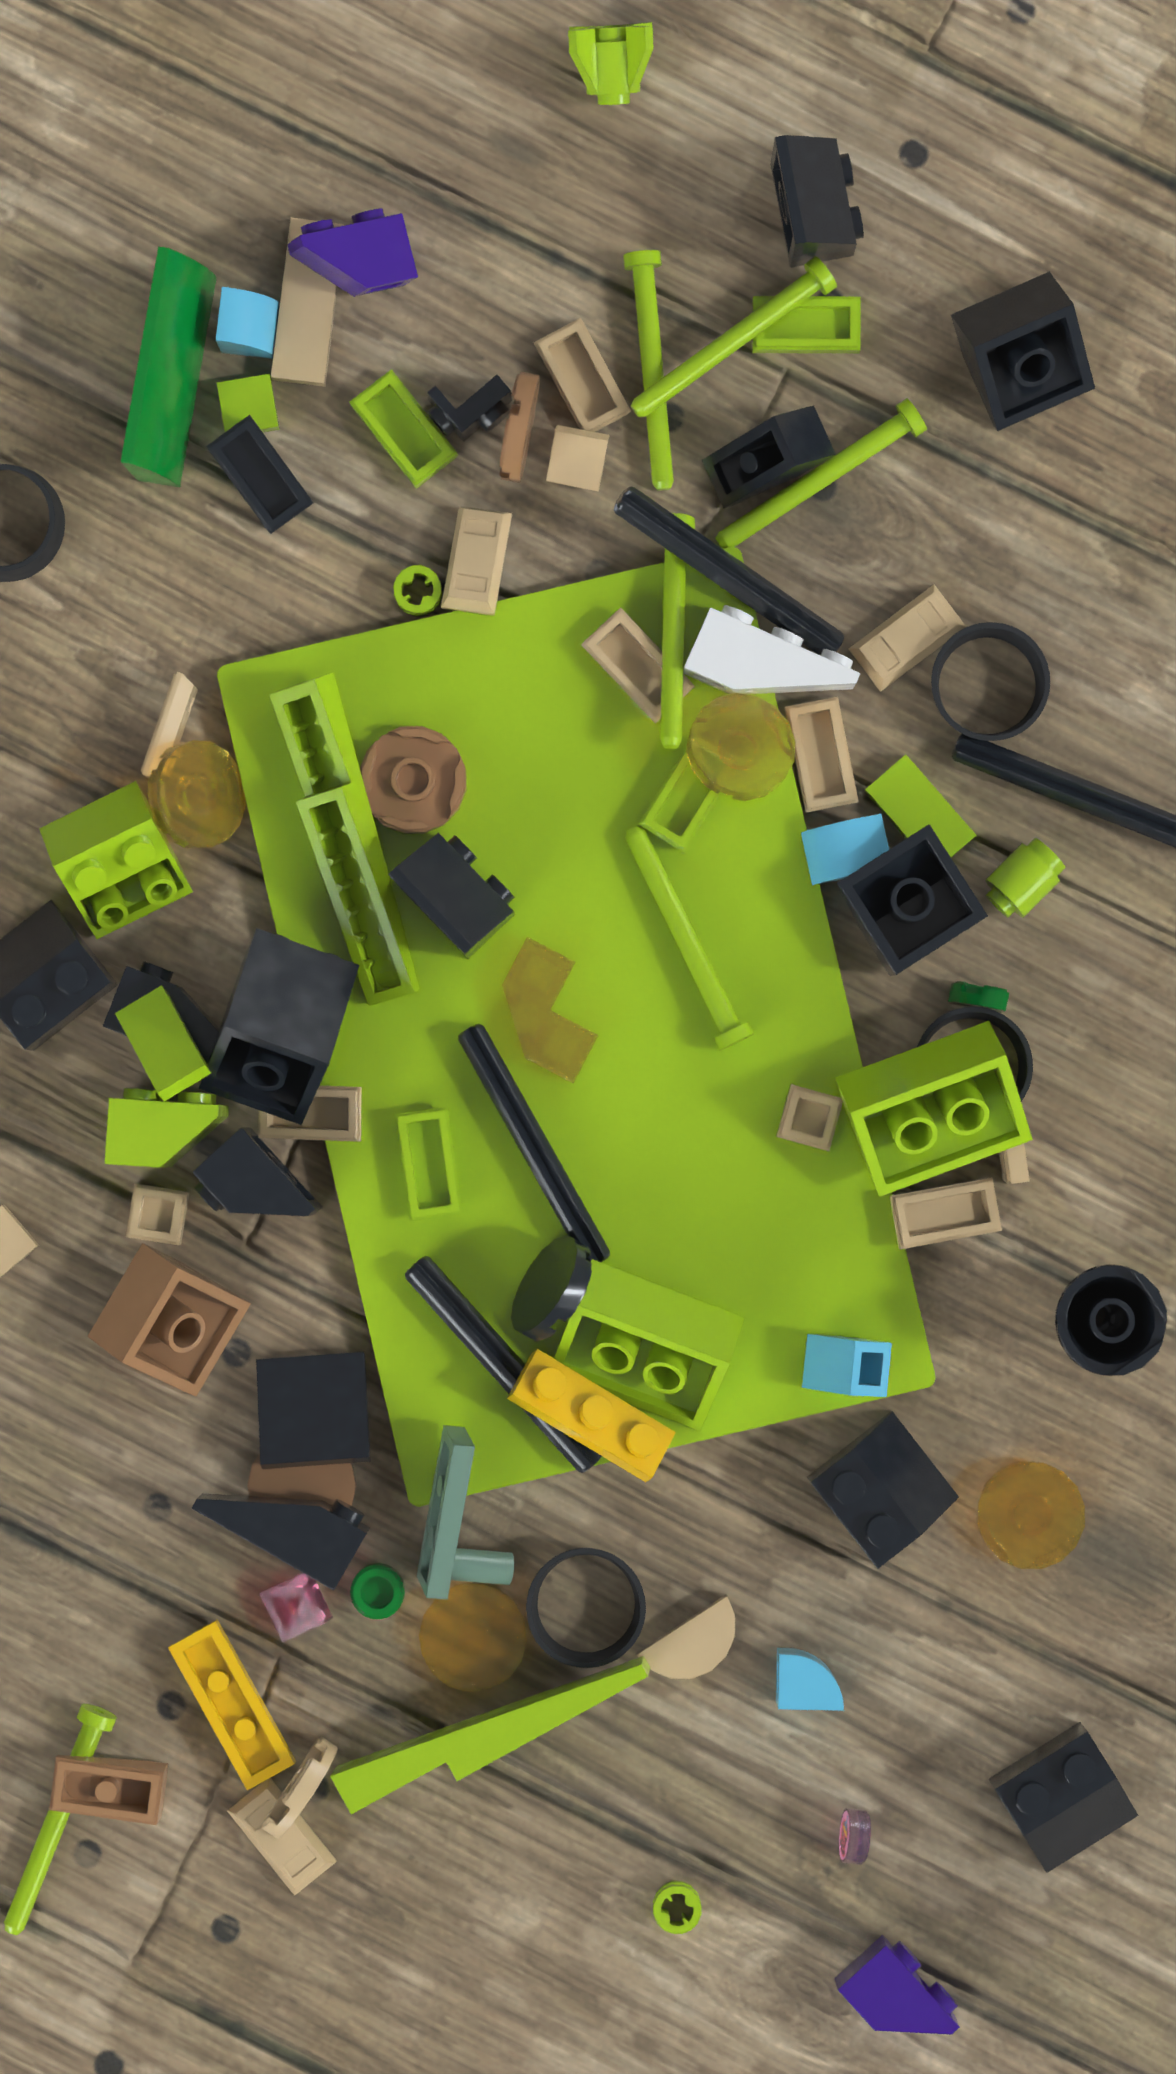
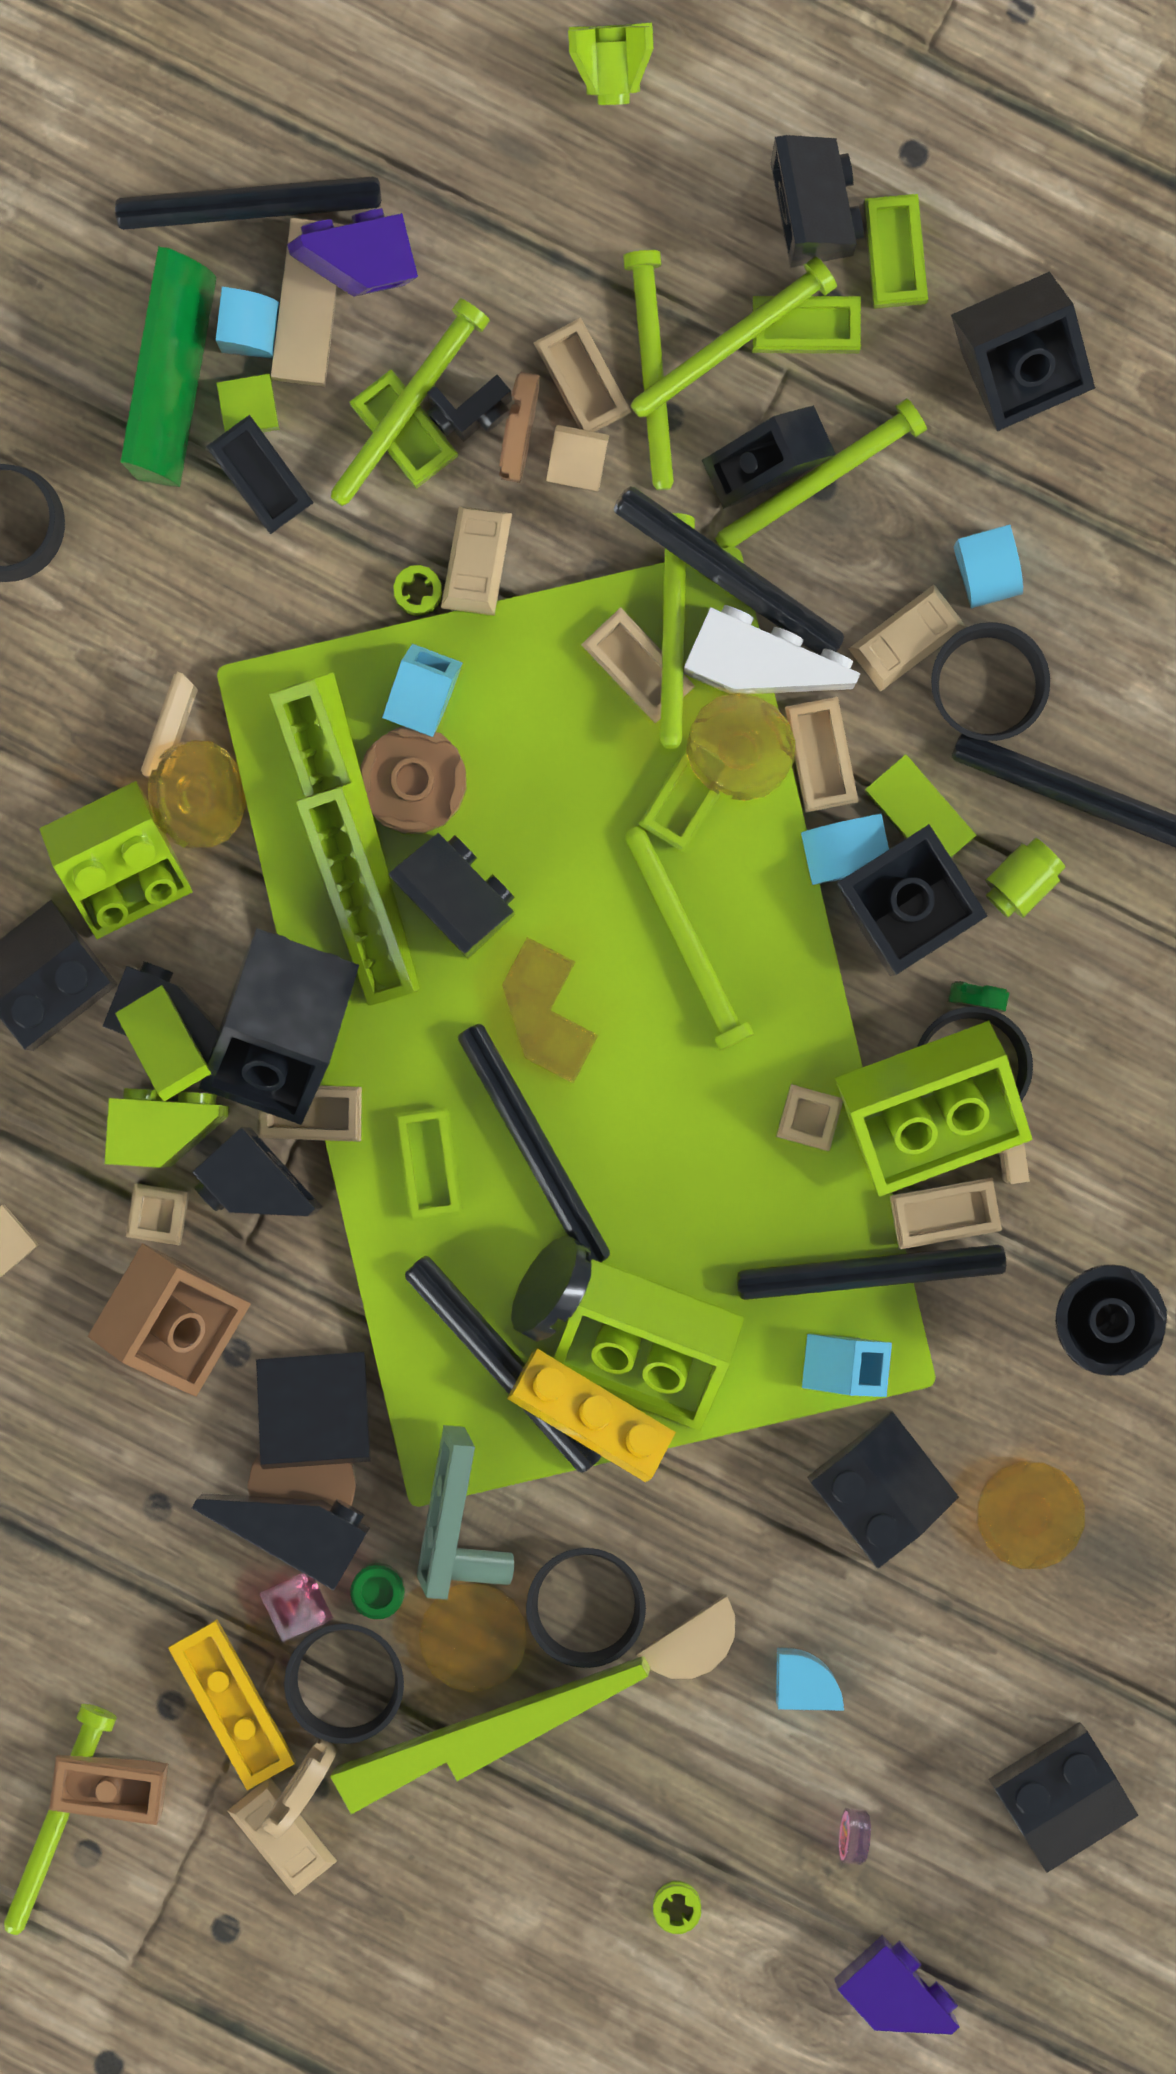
none -> black axle [115,176,382,230]
none -> black tyre [284,1624,404,1744]
none -> lime bar [331,298,490,506]
none -> medium azure brick [382,644,463,737]
none -> black axle [737,1245,1007,1300]
none -> lime tile [863,194,928,309]
none -> medium azure brick [953,525,1023,608]

